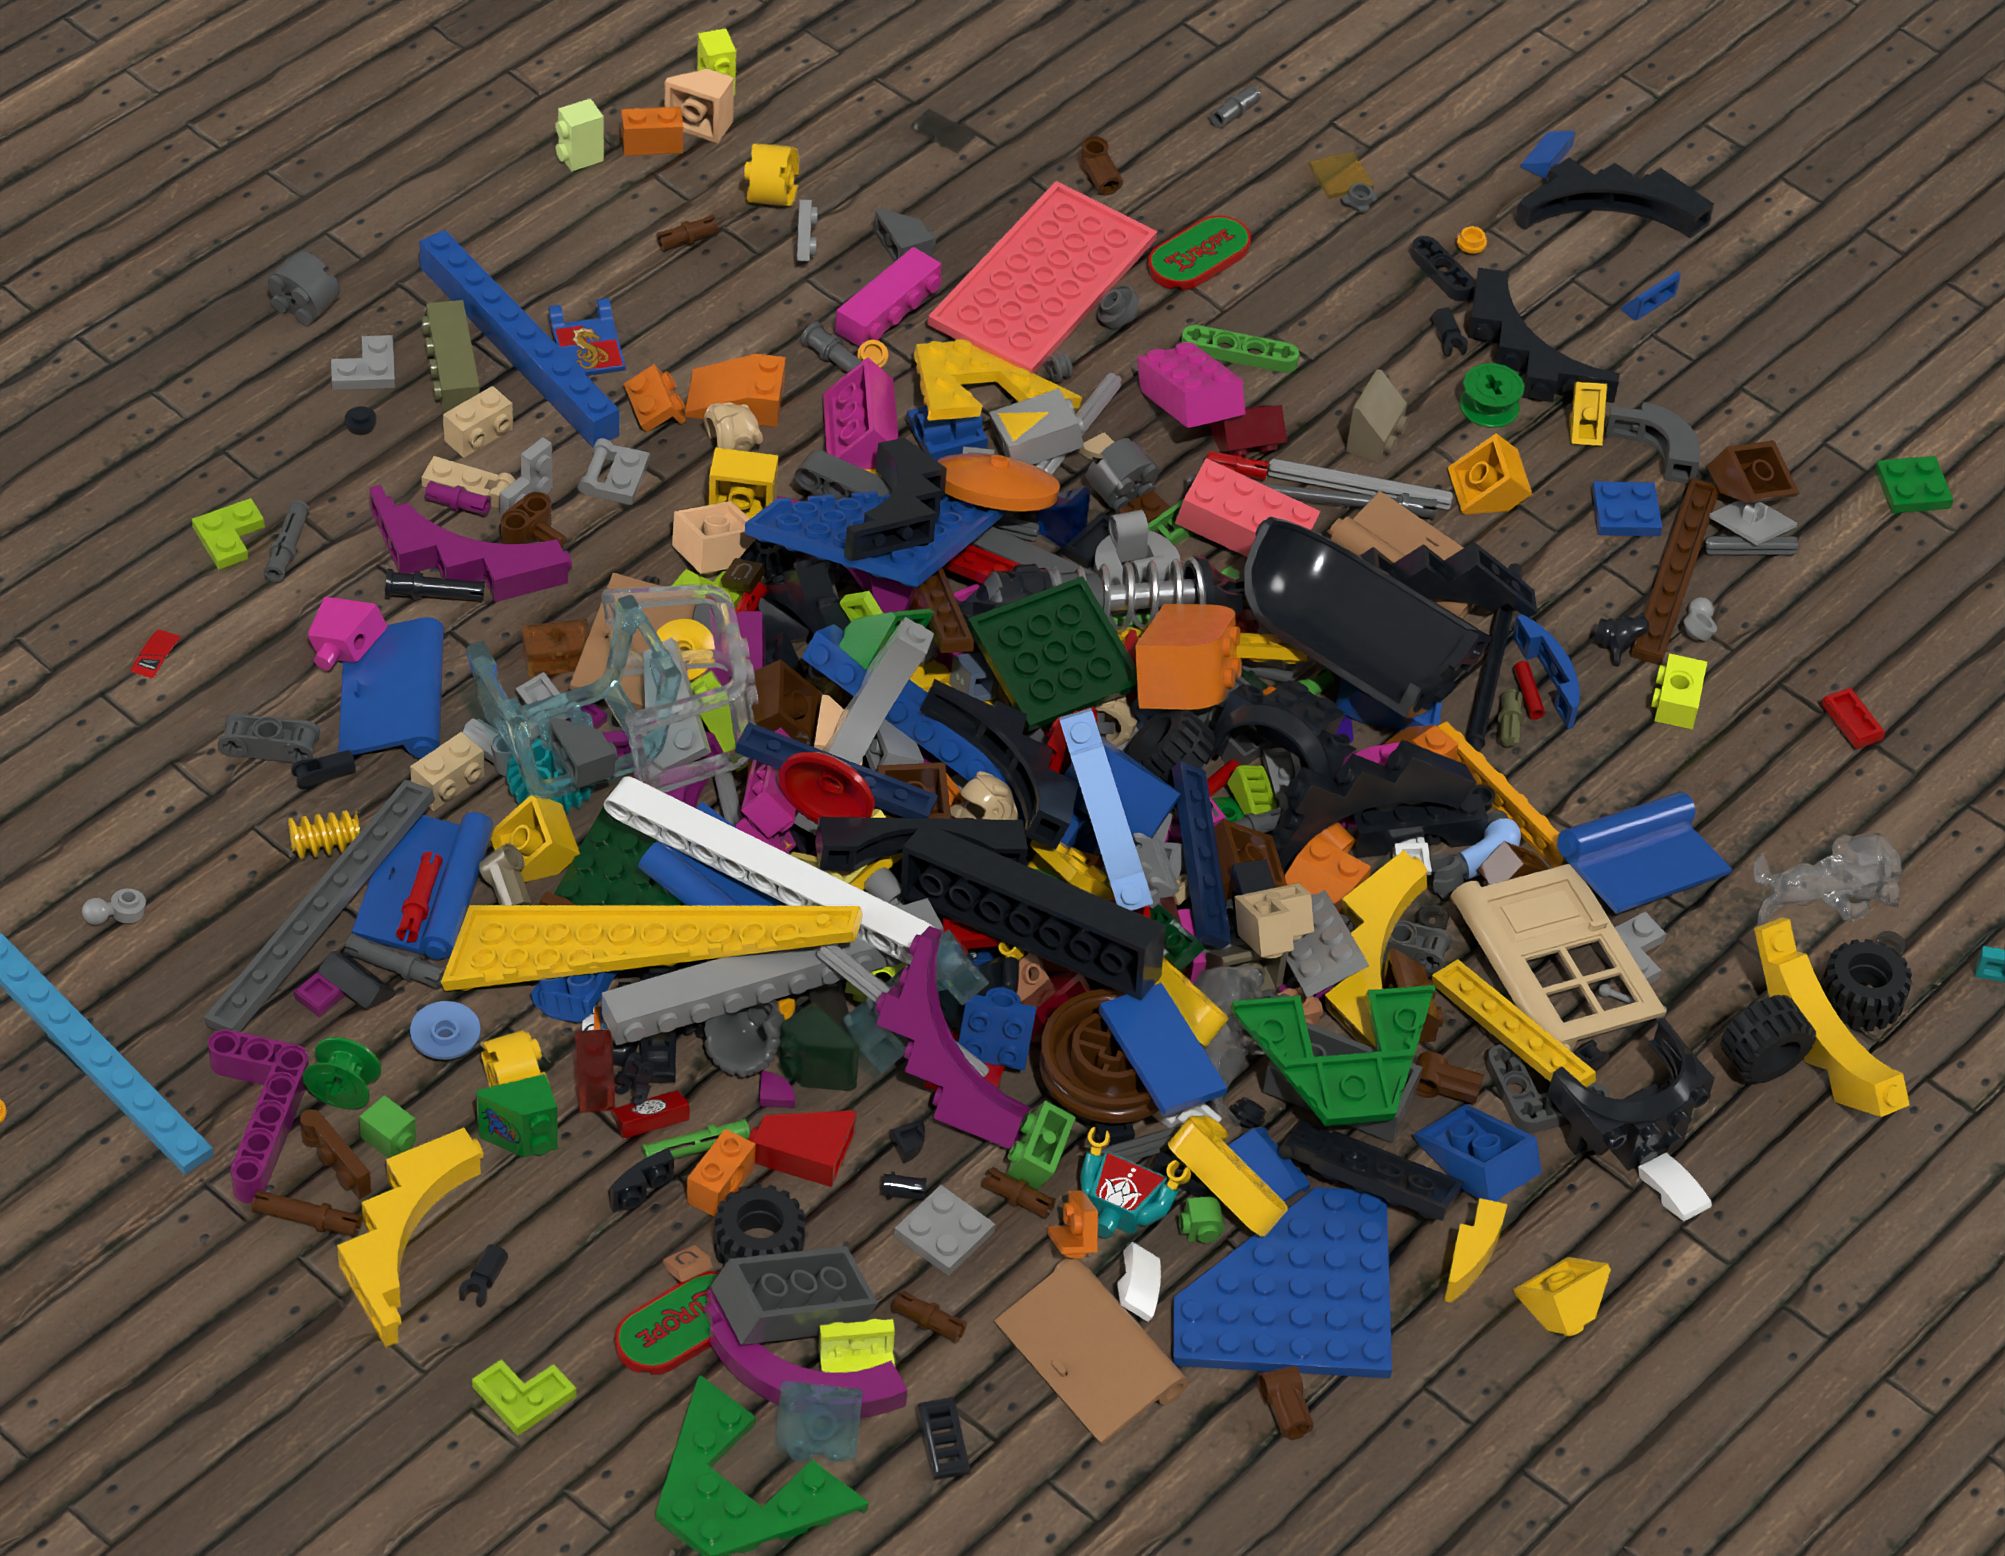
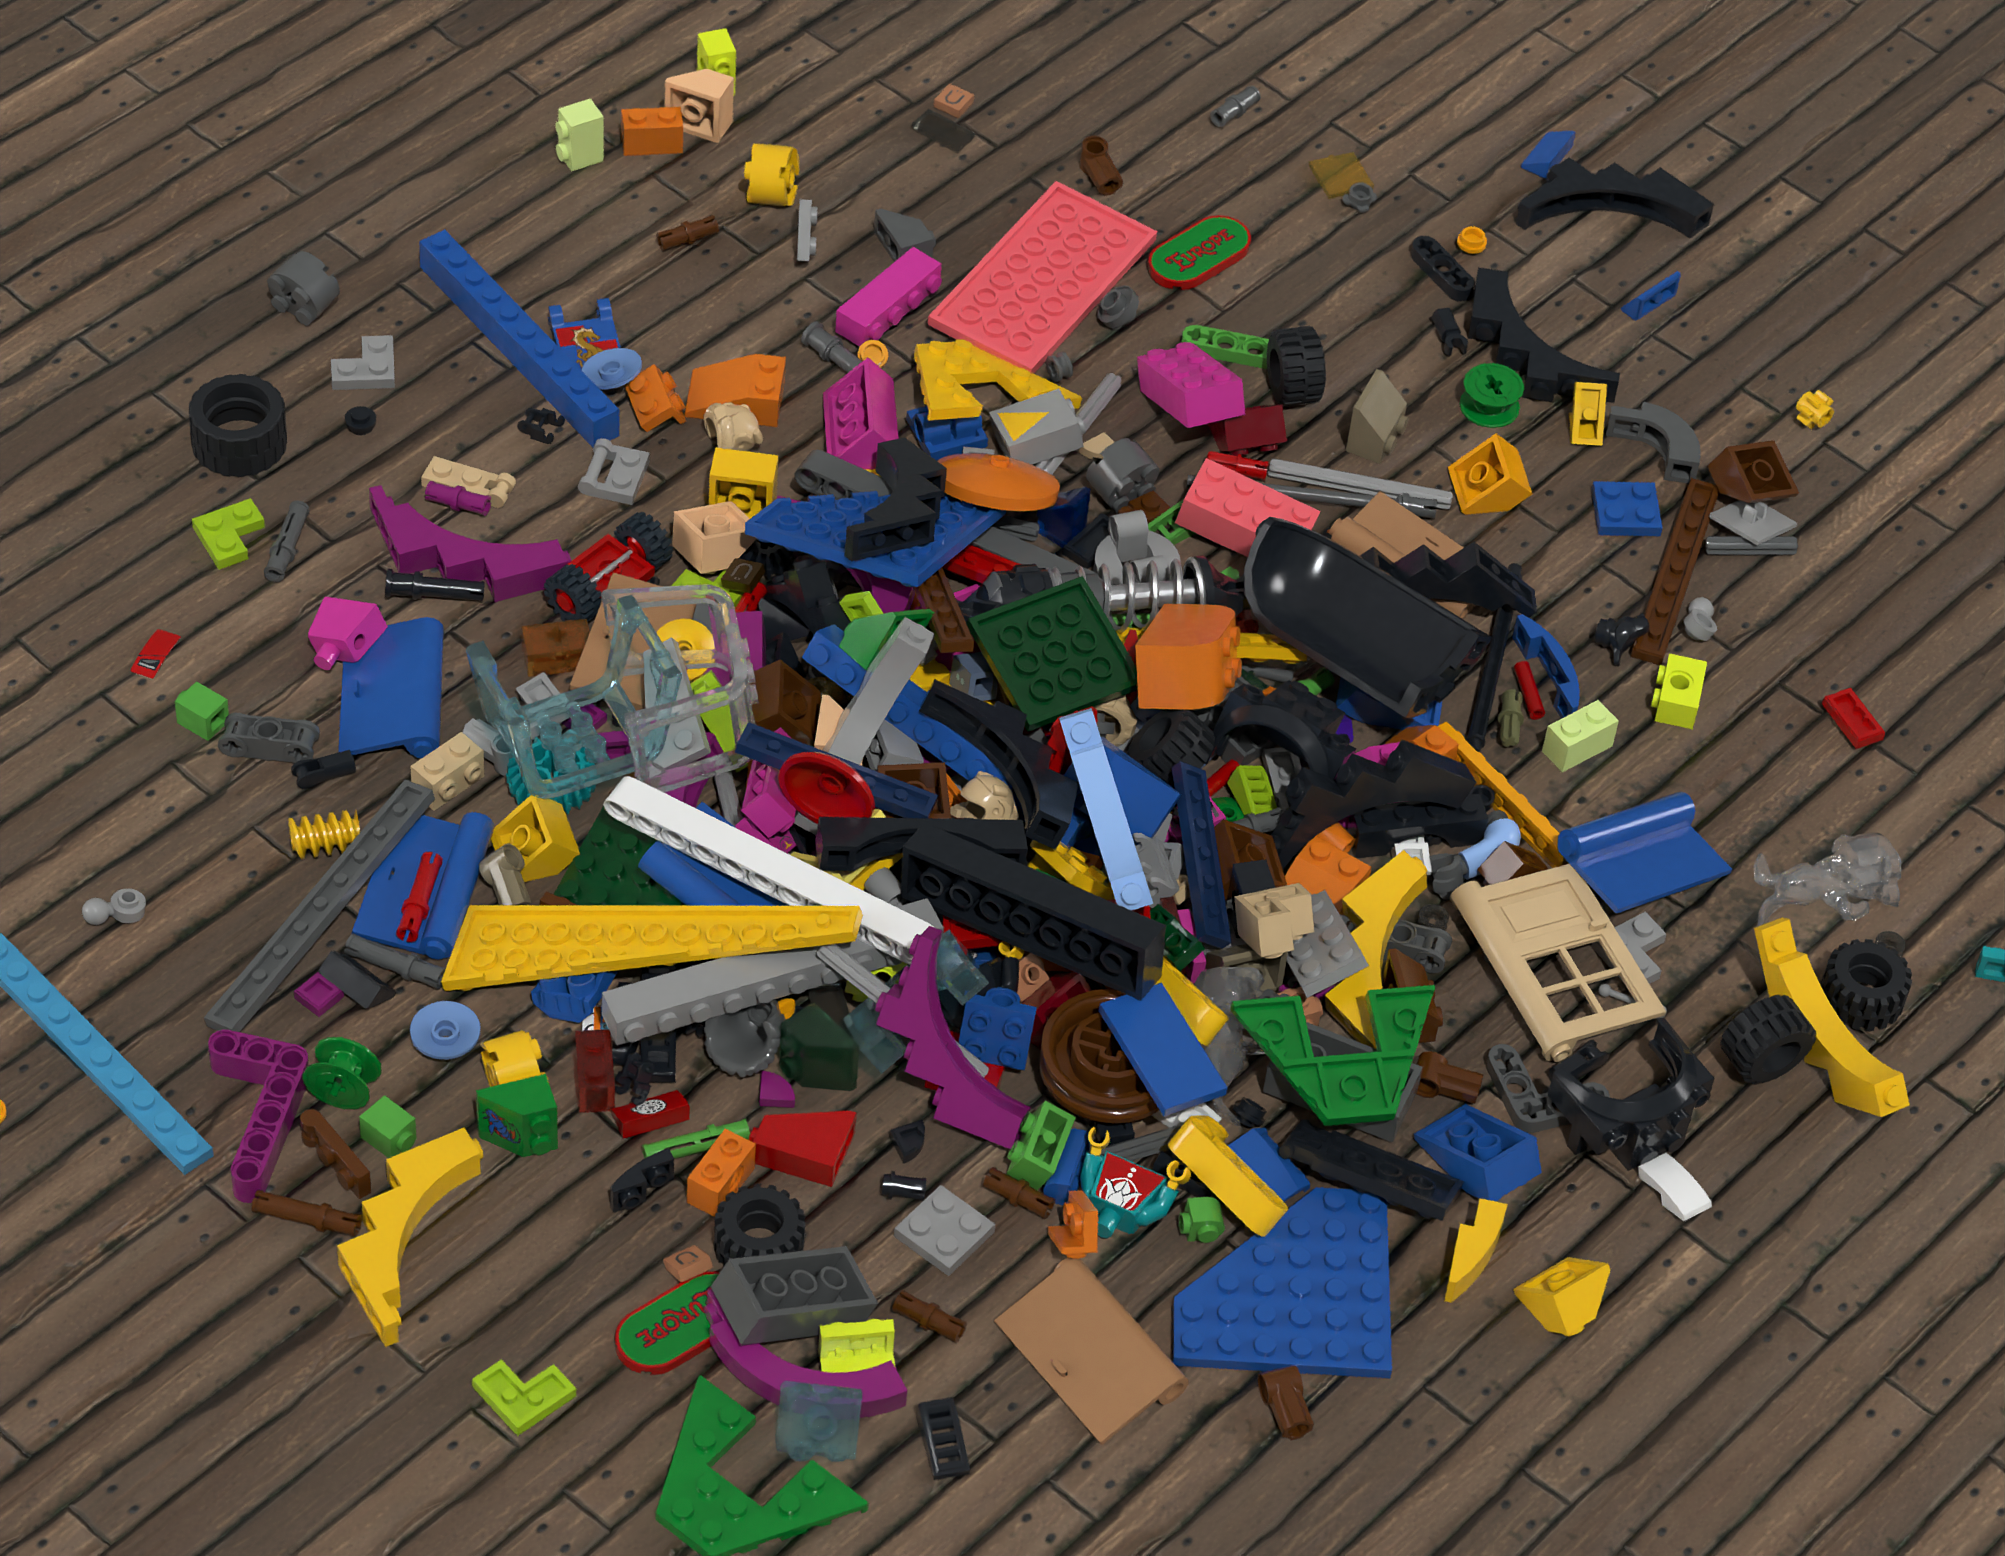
olive brick [421,300,480,412] -> none
tan brick [443,386,513,458] -> none
black bar [459,1244,509,1308] -> none
light grey plate [499,437,553,516] -> none
reddish brown beam [501,492,566,548] -> none
dark grey slope [549,718,618,788] -> none
white slope [1117,1242,1161,1322] -> none
yellow plate [1432,959,1596,1087] -> none
green plate [1875,456,1954,514] -> none
none -> bright green brick [175,681,229,741]
none -> black tyre [188,374,287,477]
none -> black piece [517,408,565,444]
none -> plate [544,512,674,627]
none -> medium blue dish [581,348,642,389]
none -> nougat tile [934,83,974,118]
none -> blue brick [1043,1129,1090,1205]
none -> black tyre [1267,326,1326,407]
none -> yellowish green brick [1542,700,1619,772]
none -> yellow gear [1796,390,1834,429]

